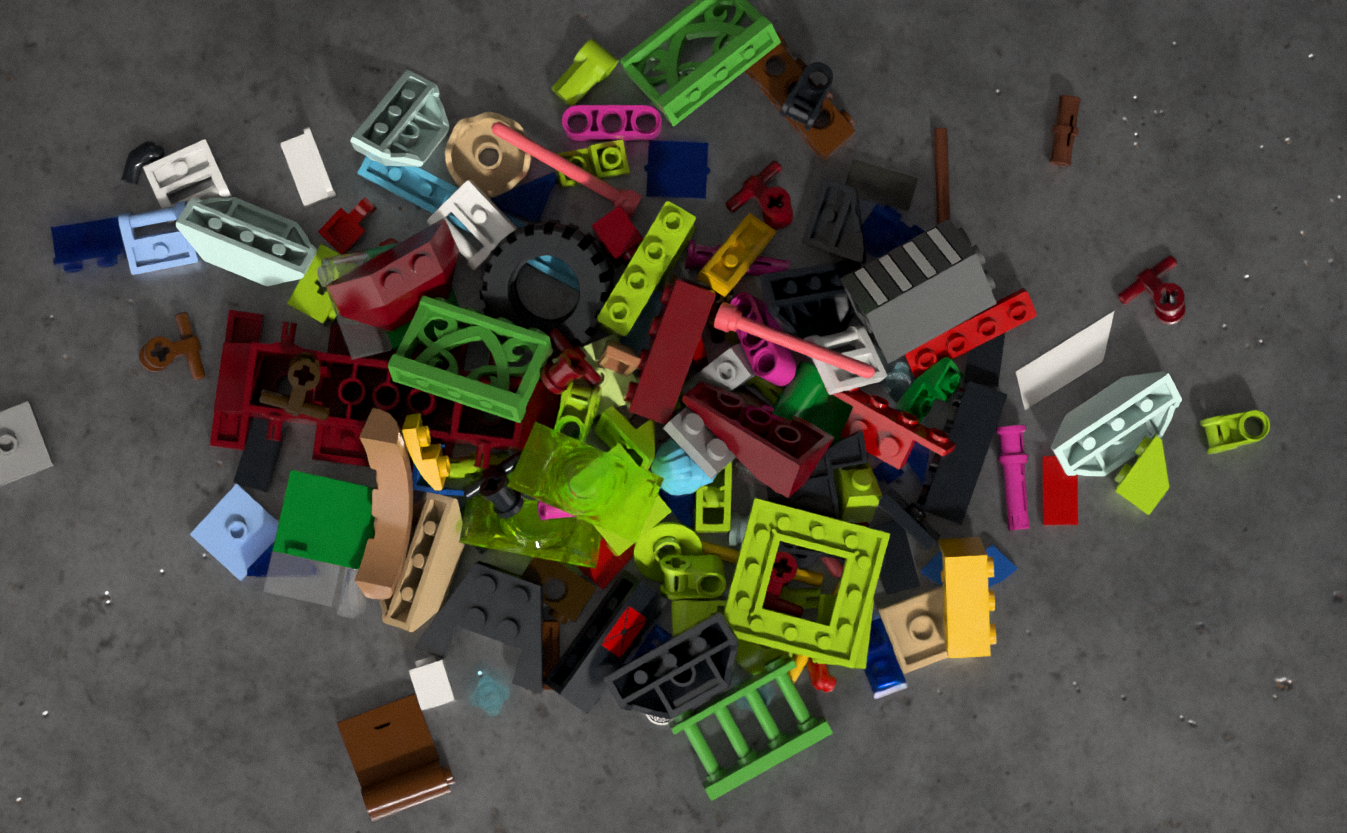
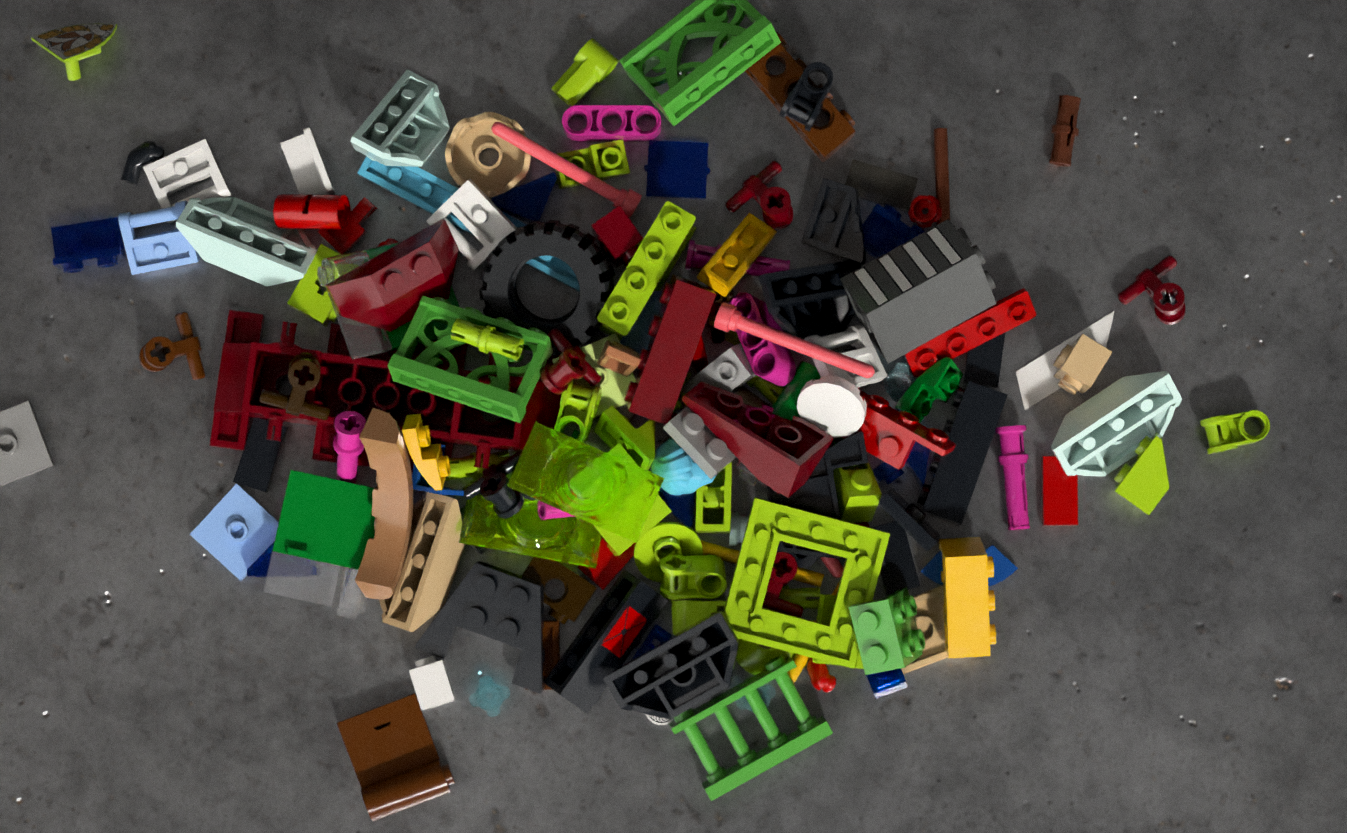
none -> shield [31,23,117,81]
none -> red pin [273,194,351,229]
none -> dark pink pin [333,411,366,484]
none -> lime pin [451,318,524,361]
none -> white tile [797,375,867,438]
none -> bright green bracket [849,588,925,675]
none -> red plate [908,195,942,228]
none -> tan brick [1053,334,1112,395]

